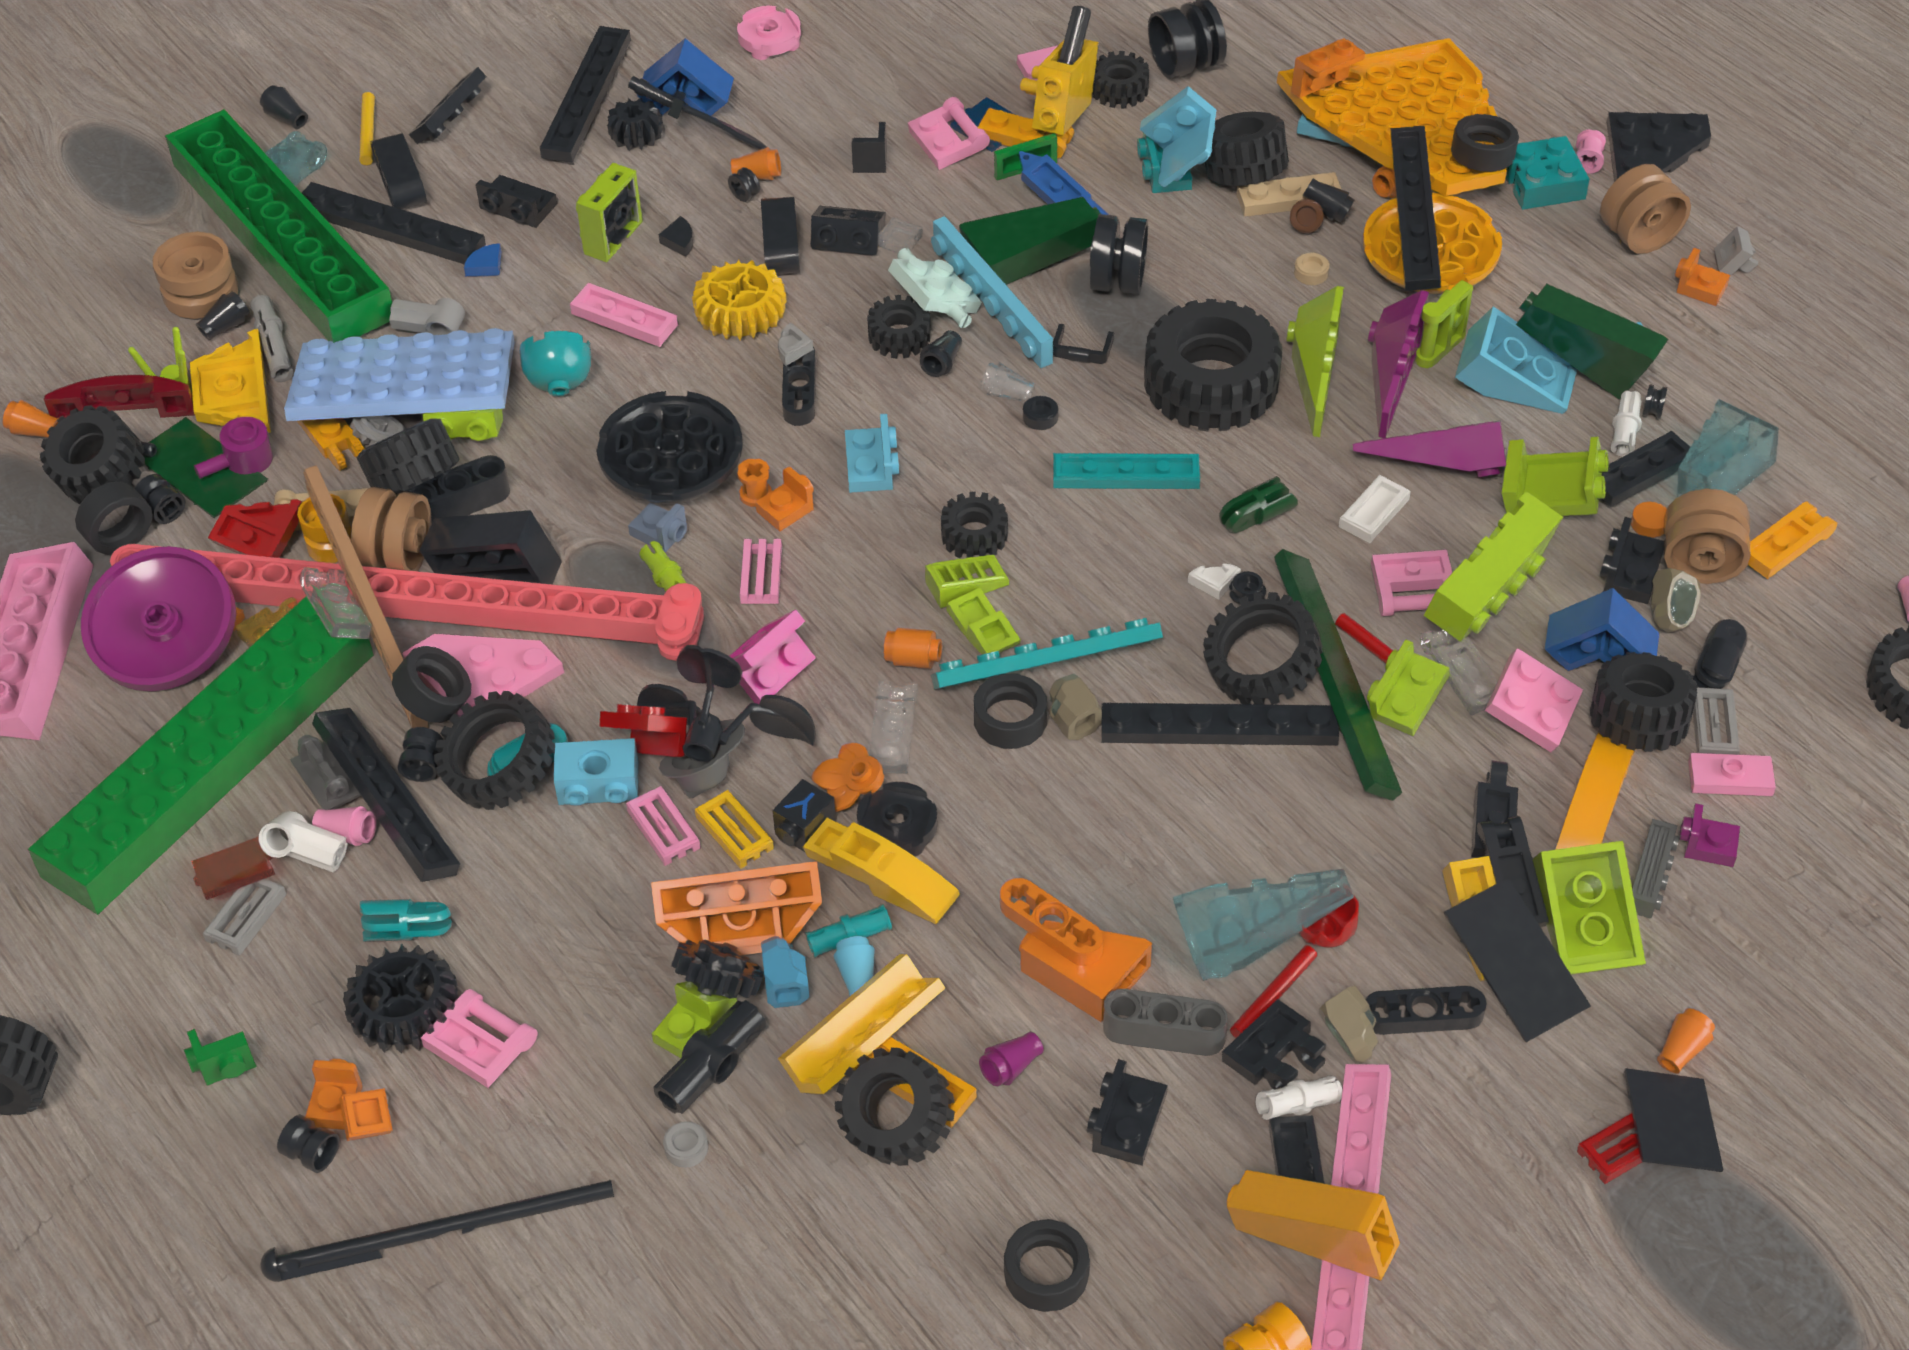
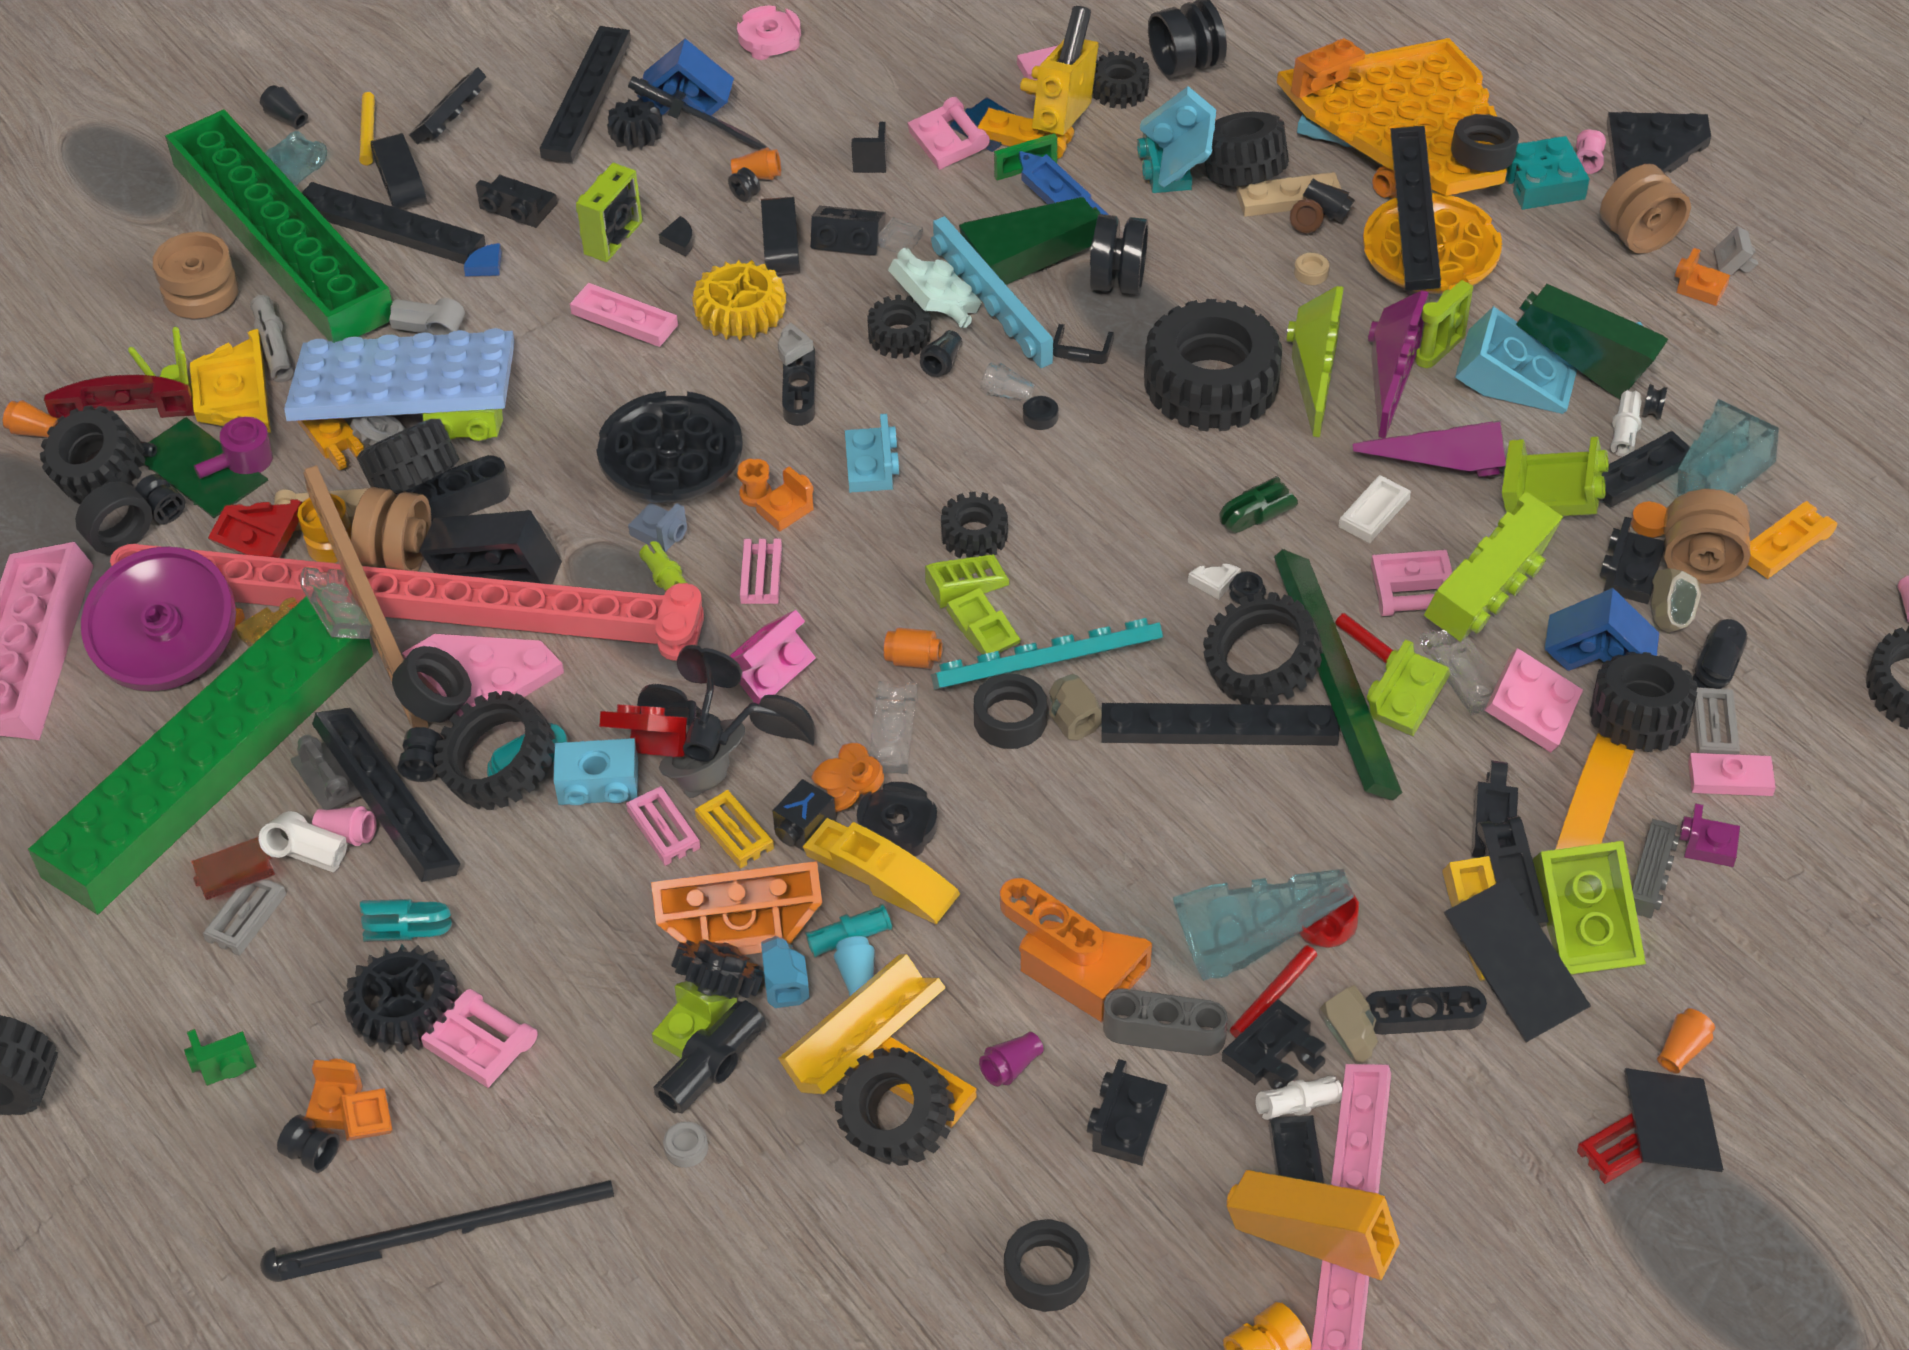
black cone [196,291,250,340] -> none
teal cylinder [519,331,591,396] -> none
teal tile [1053,453,1200,489] -> none

